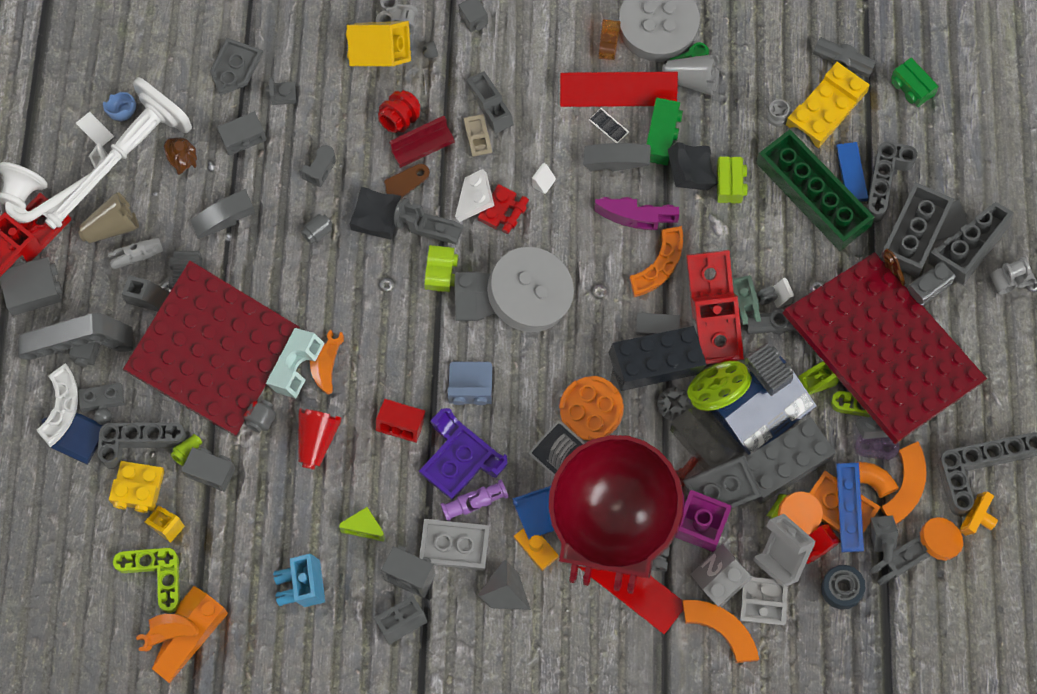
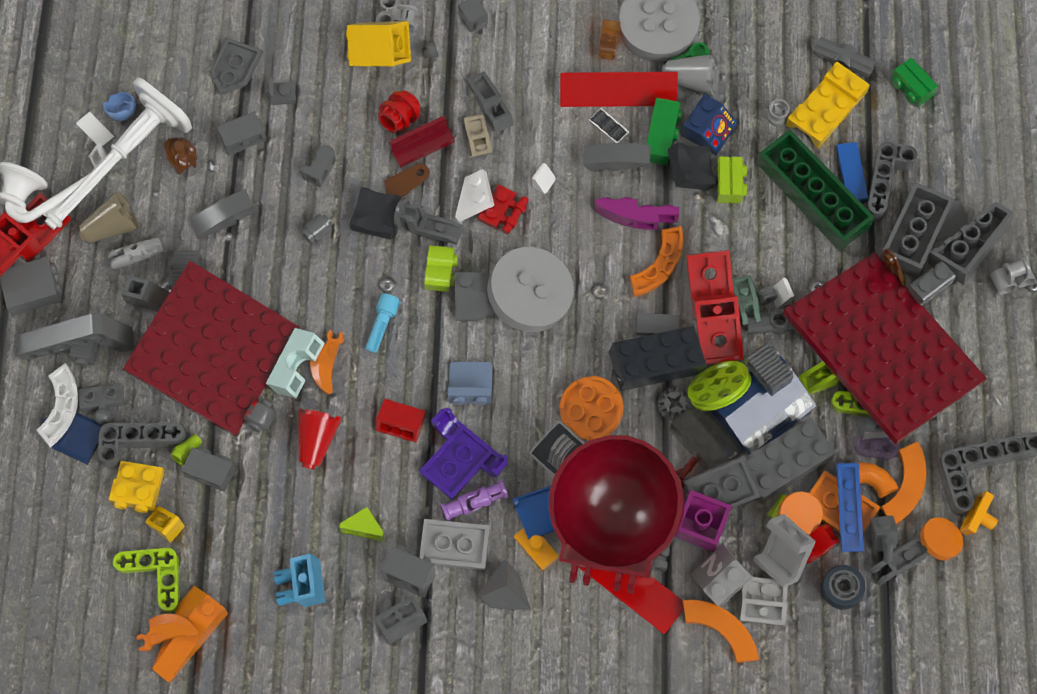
none -> medium azure piece [365,293,401,353]
none -> dark blue slope [682,94,738,156]

